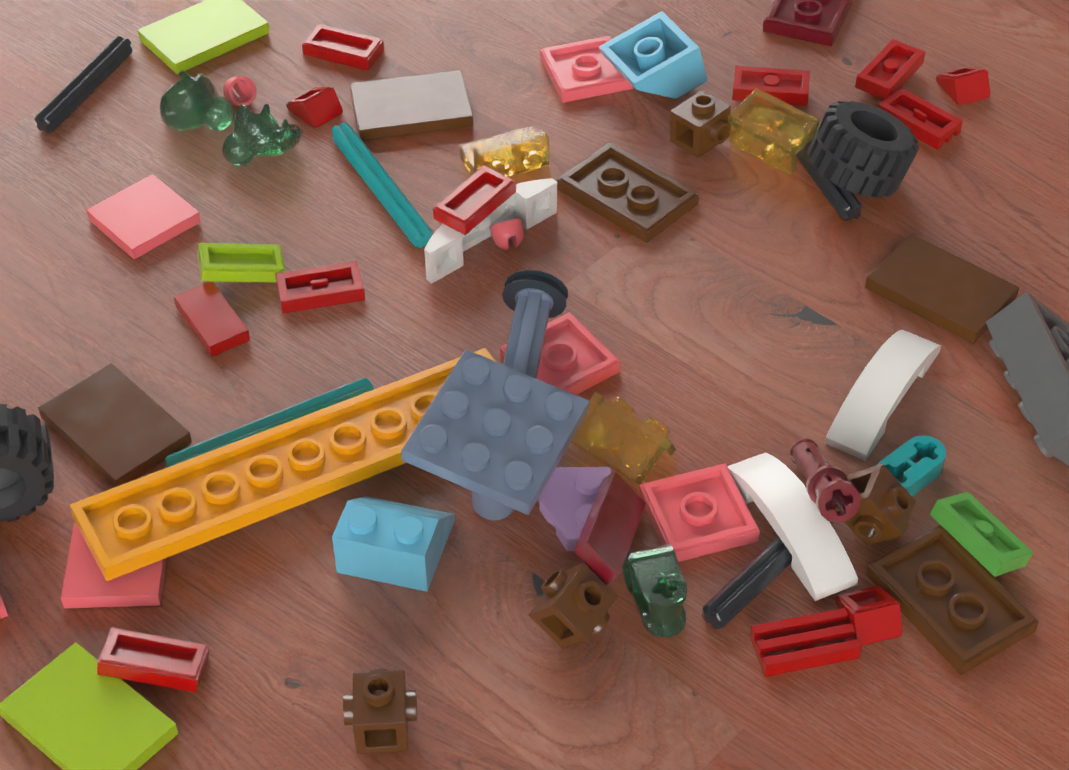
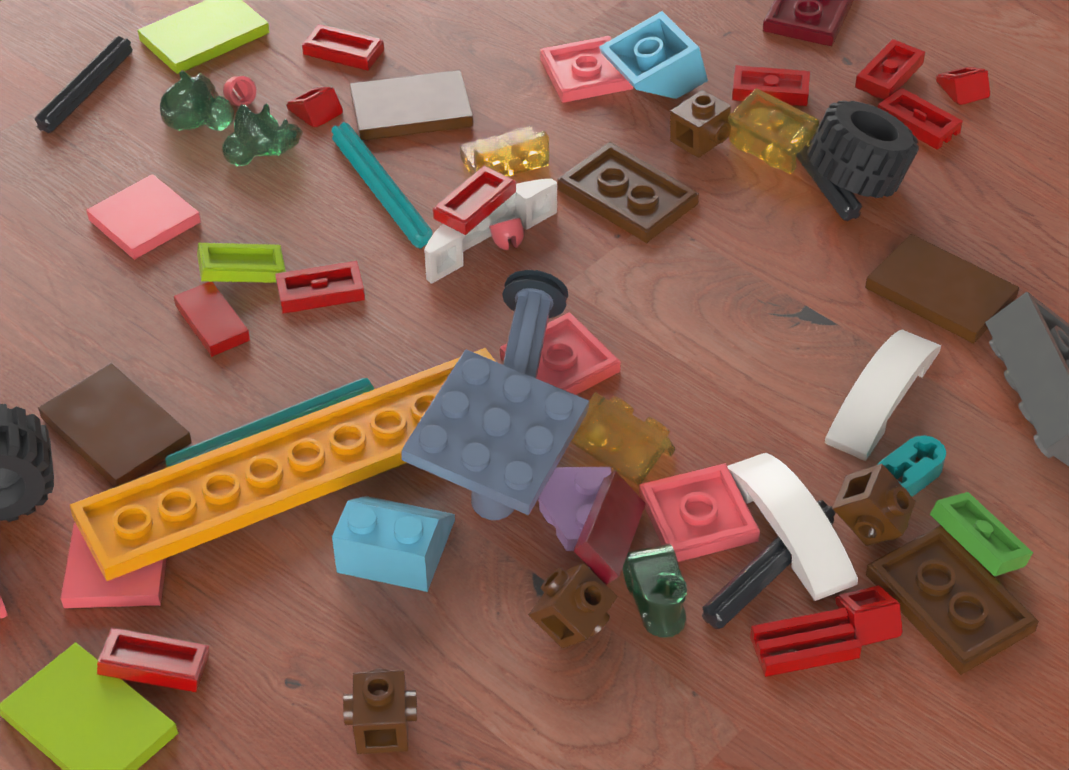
dark red pin [790,438,860,523] -> none

